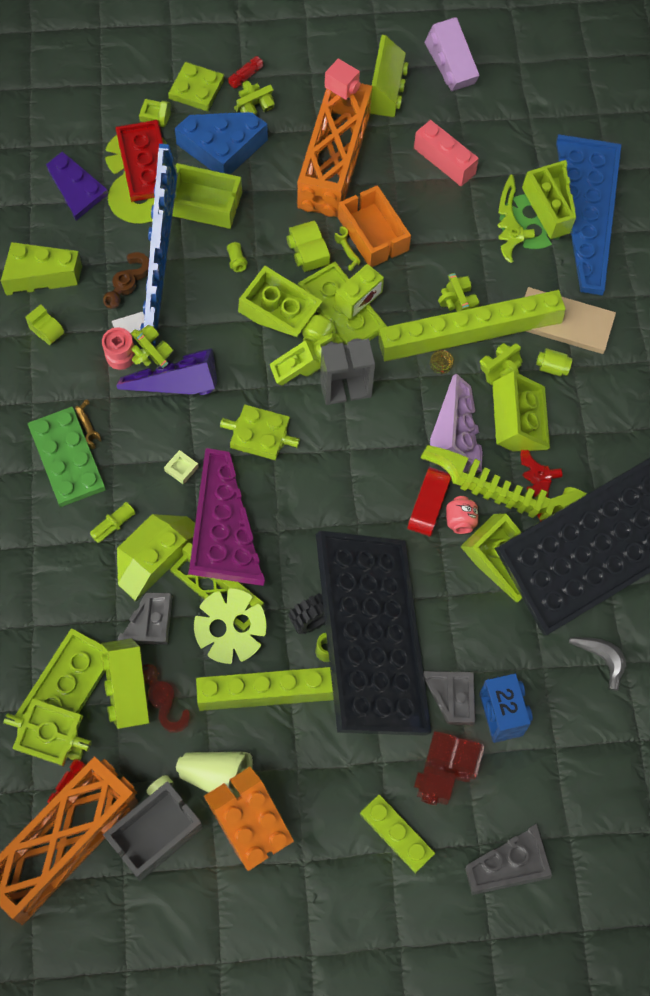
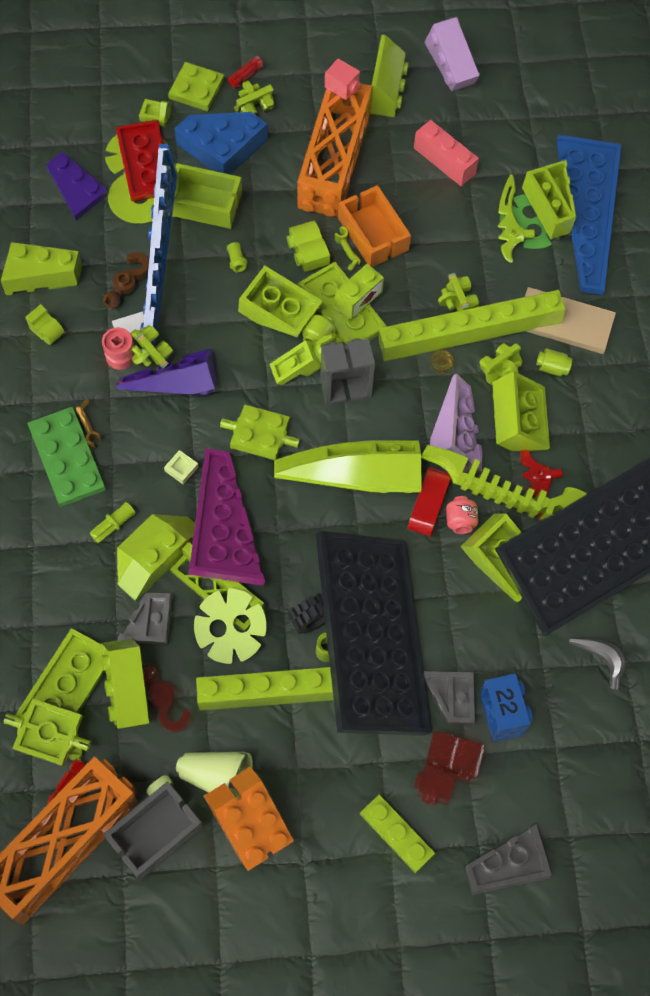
none -> lime wedge [274,440,421,493]

